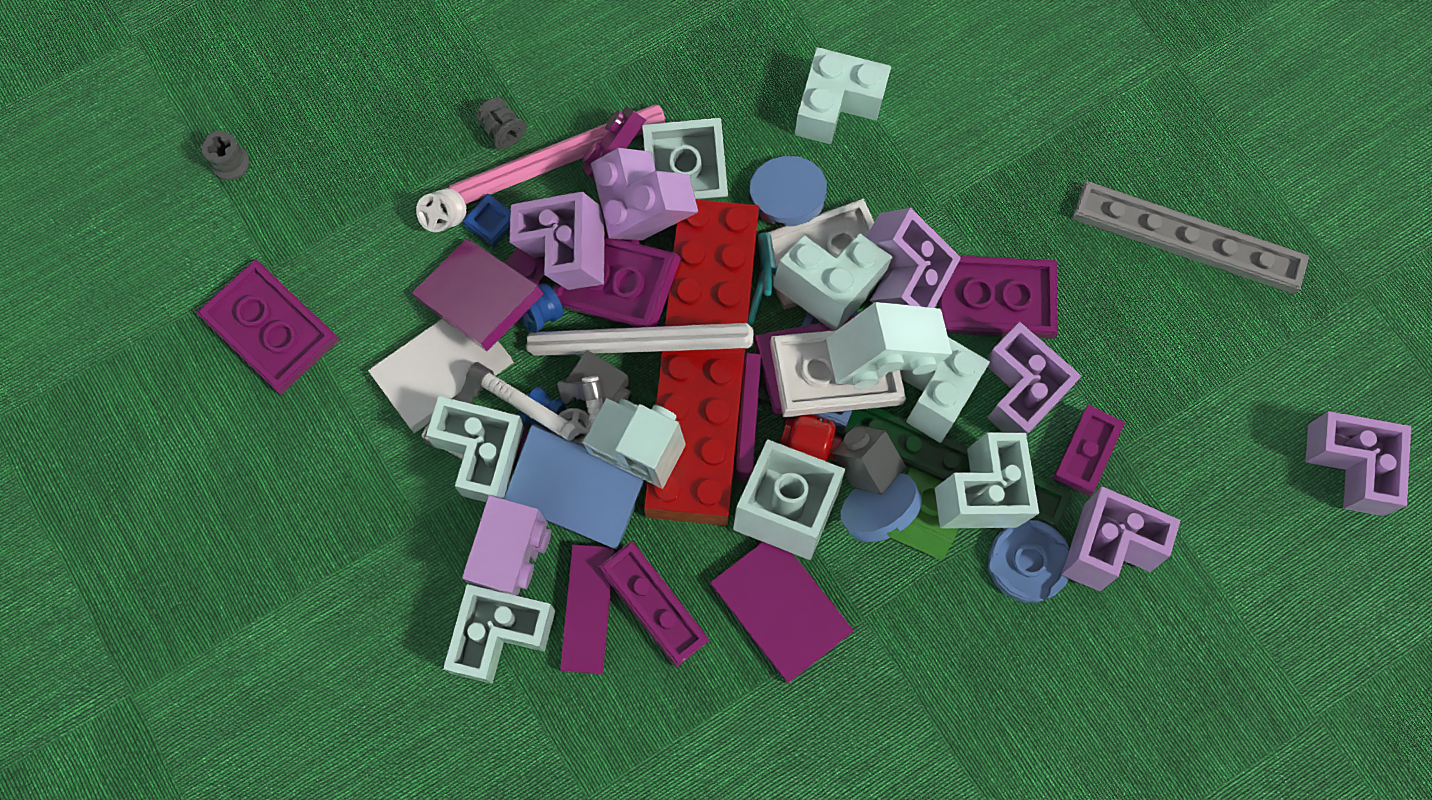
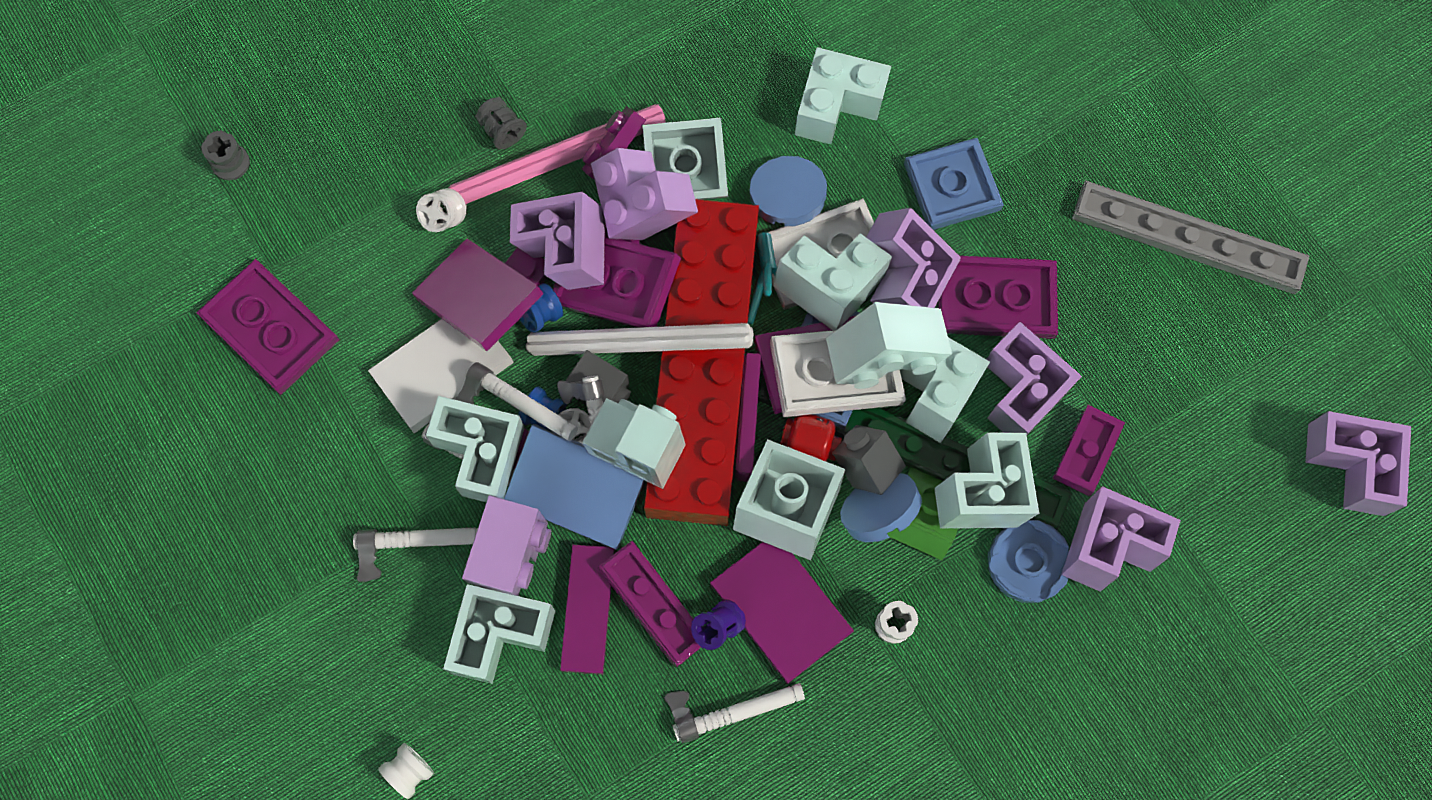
blue tile [462,193,511,249] -> none
none -> white piece [353,527,478,582]
none -> white wheel [378,743,434,799]
none -> white piece [664,683,805,744]
none -> dark purple bush [691,600,746,650]
none -> white bush [875,601,918,644]
none -> medium blue tile [904,138,1004,230]

